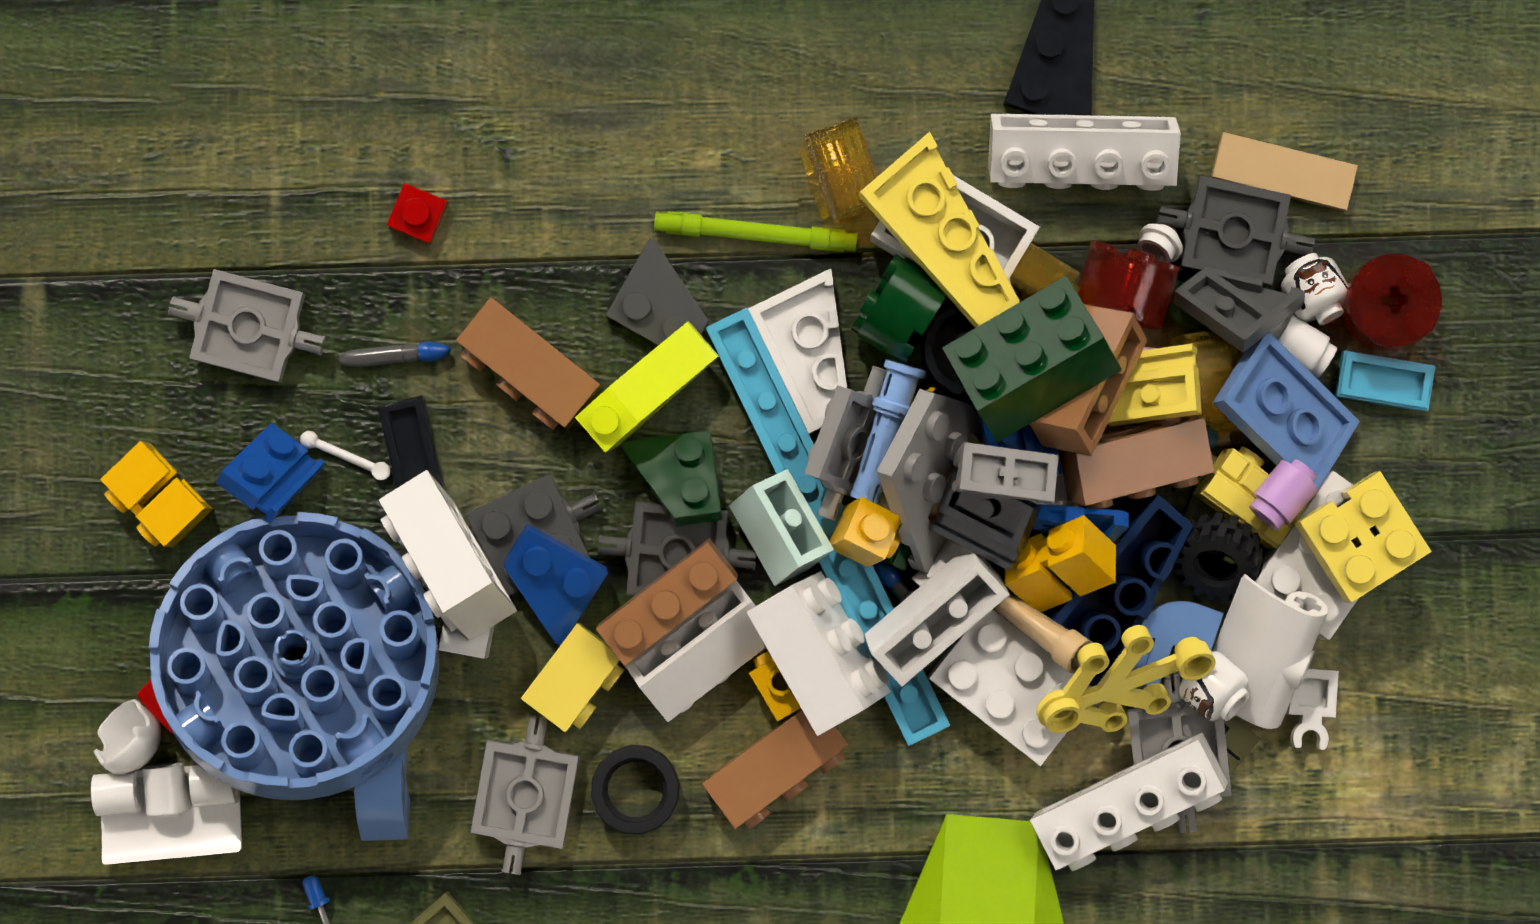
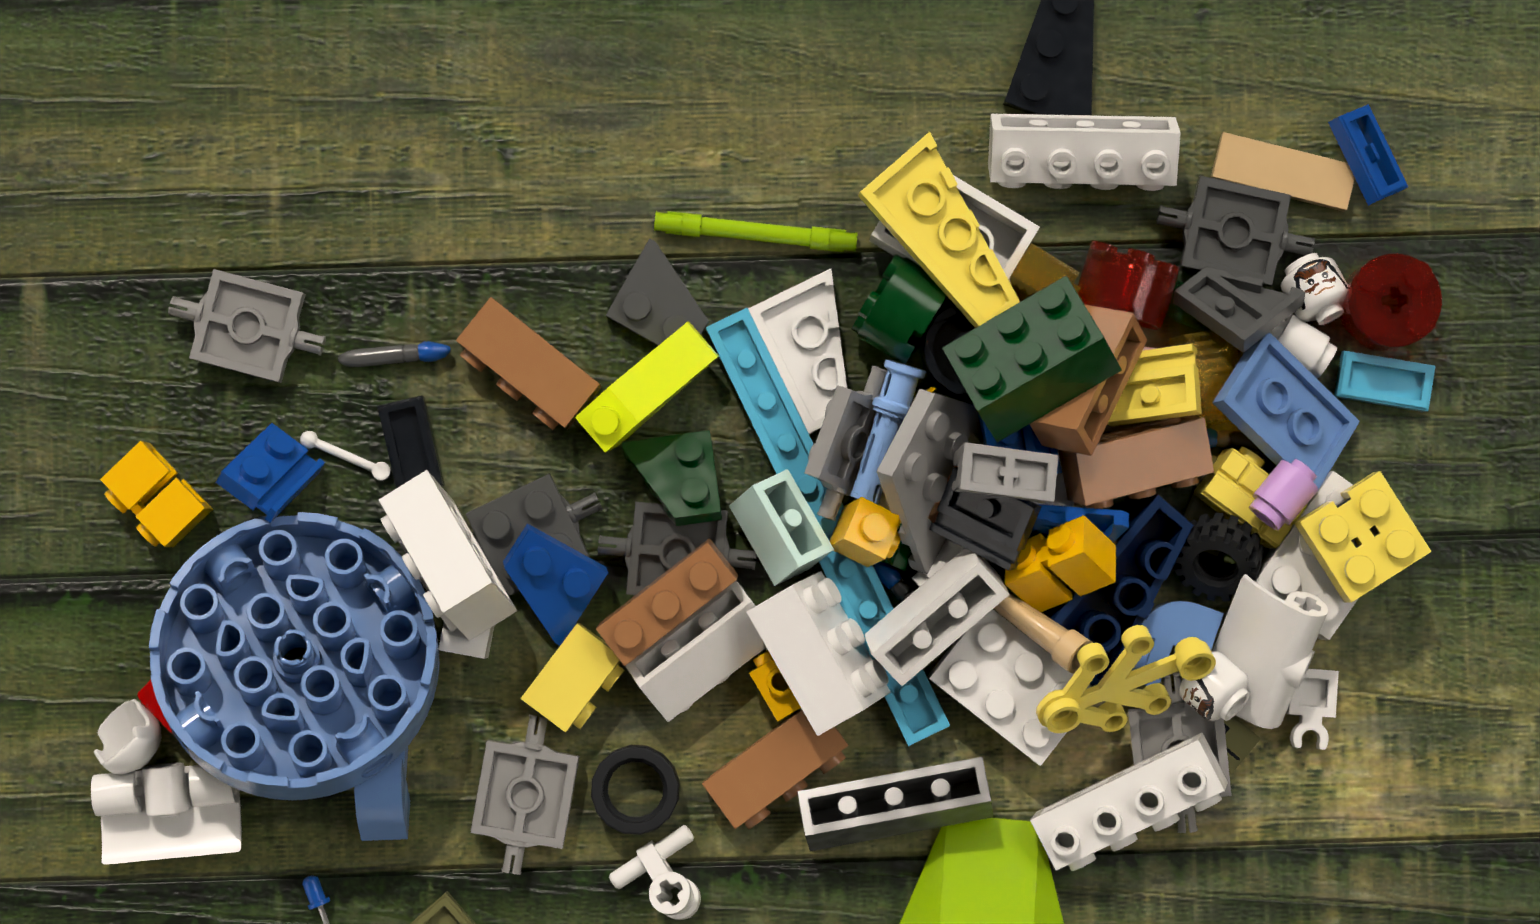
red plate [387,183,449,245] -> none
clear yellow brick [798,117,877,227] -> none
white plate [1137,224,1183,267] -> none
none -> white piece [609,825,701,920]
none -> dark grey brick [797,757,993,852]
none -> blue tile [1328,104,1408,206]

